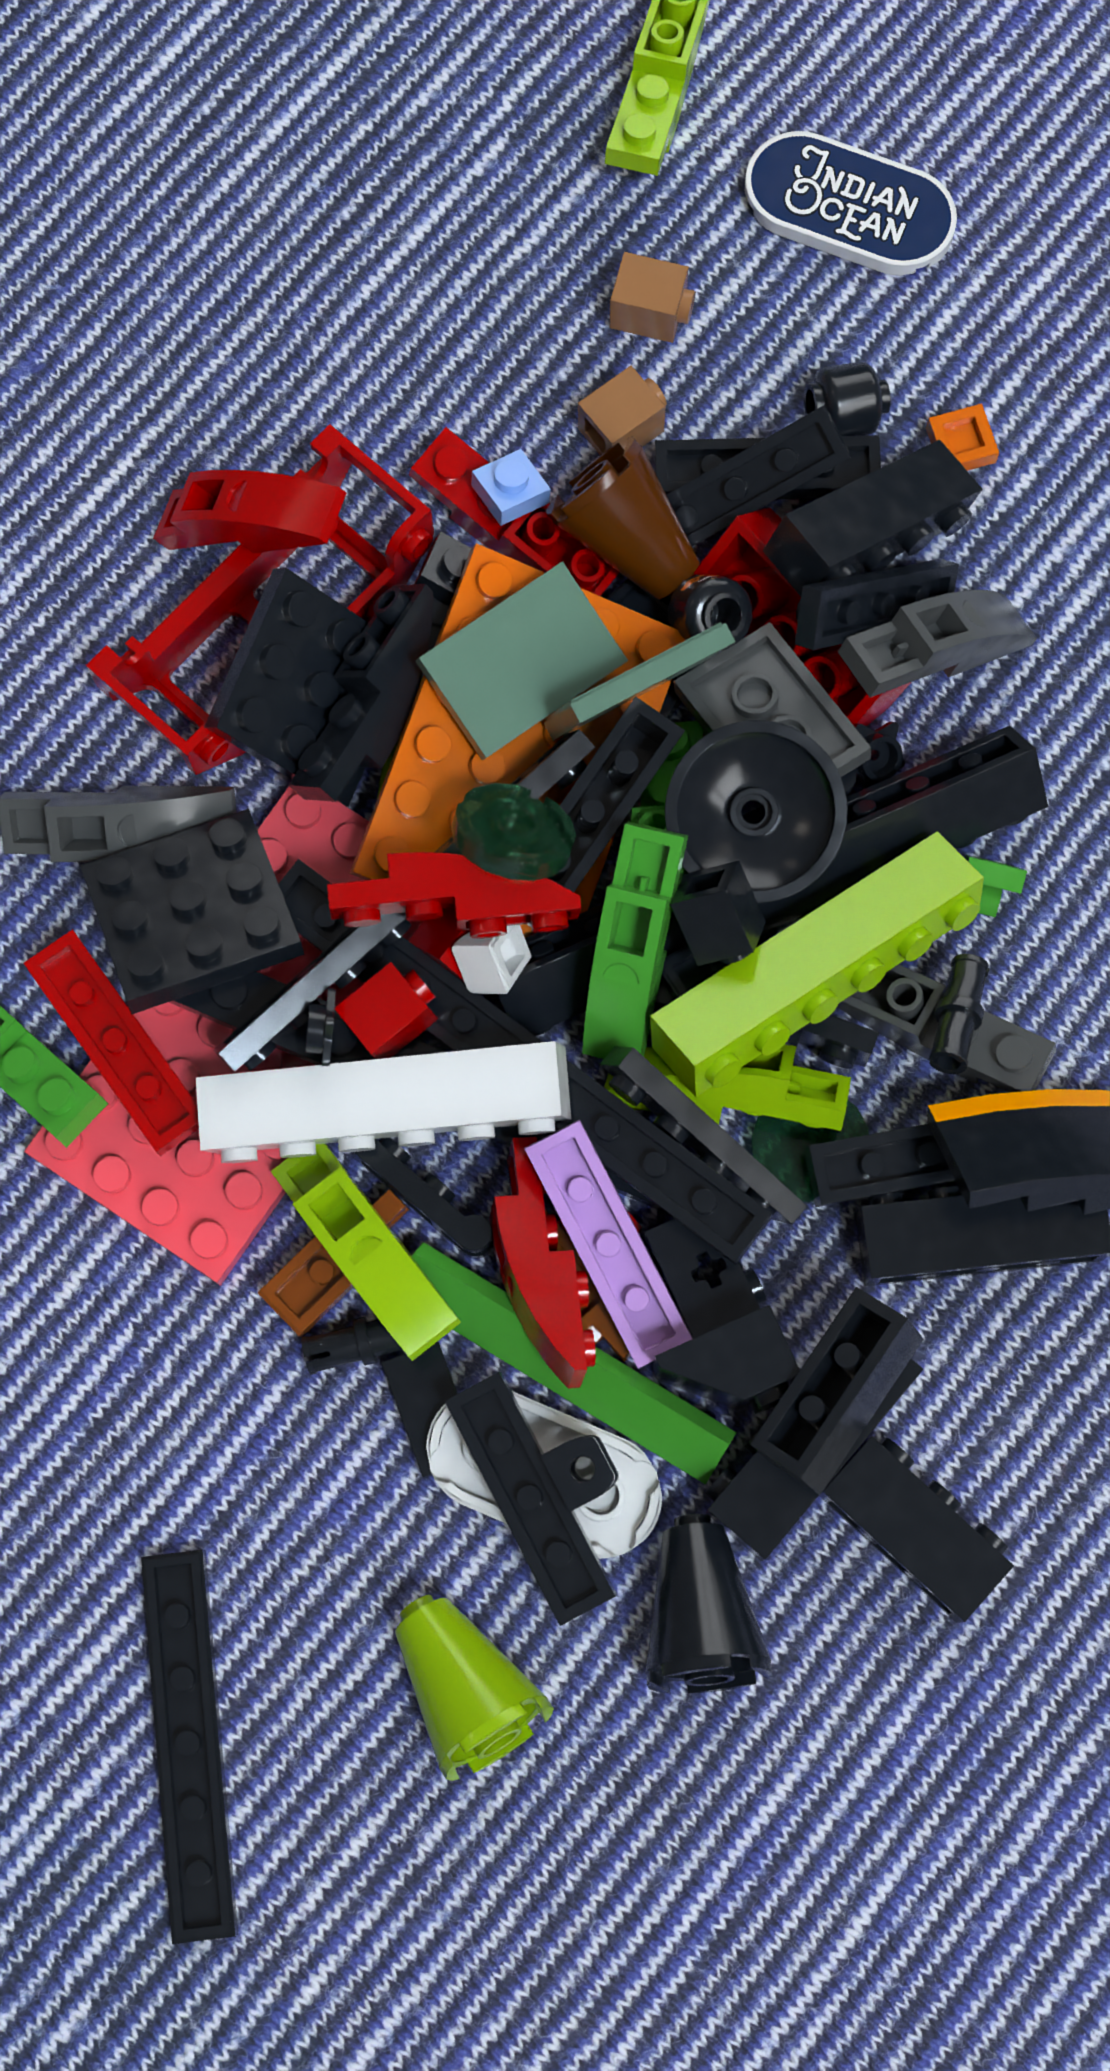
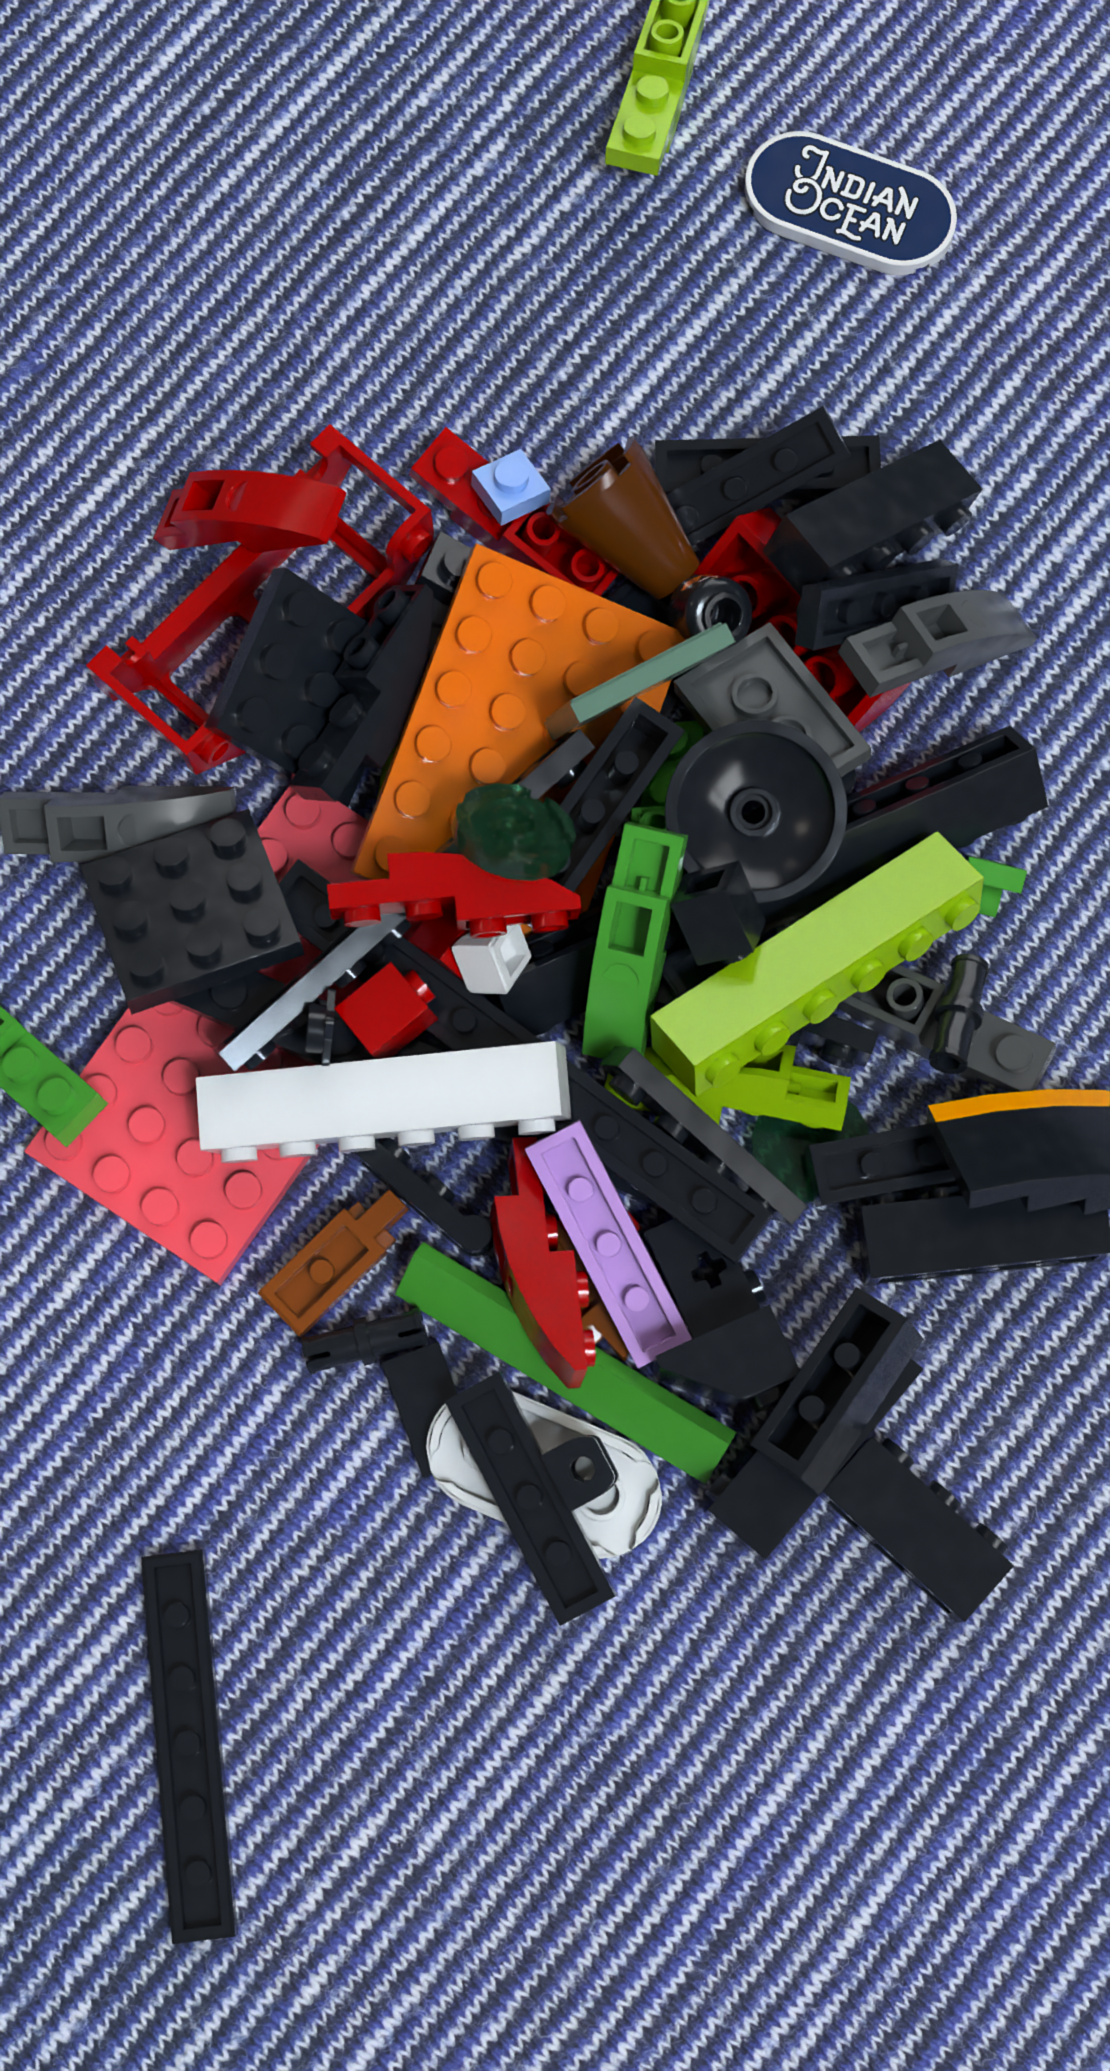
red plate [23,929,199,1156] -> none
lime slope [271,1144,461,1361] -> none
lime cone [395,1595,554,1781] -> none
sand green tile [415,561,628,760] -> none
medium nougat brick [578,365,667,455] -> none
medium nougat brick [610,252,696,343] -> none
black cone [645,1514,772,1694] -> none
black head [804,362,891,436] -> none
black plate [854,721,905,789] -> none
orange plate [926,403,999,471] -> none

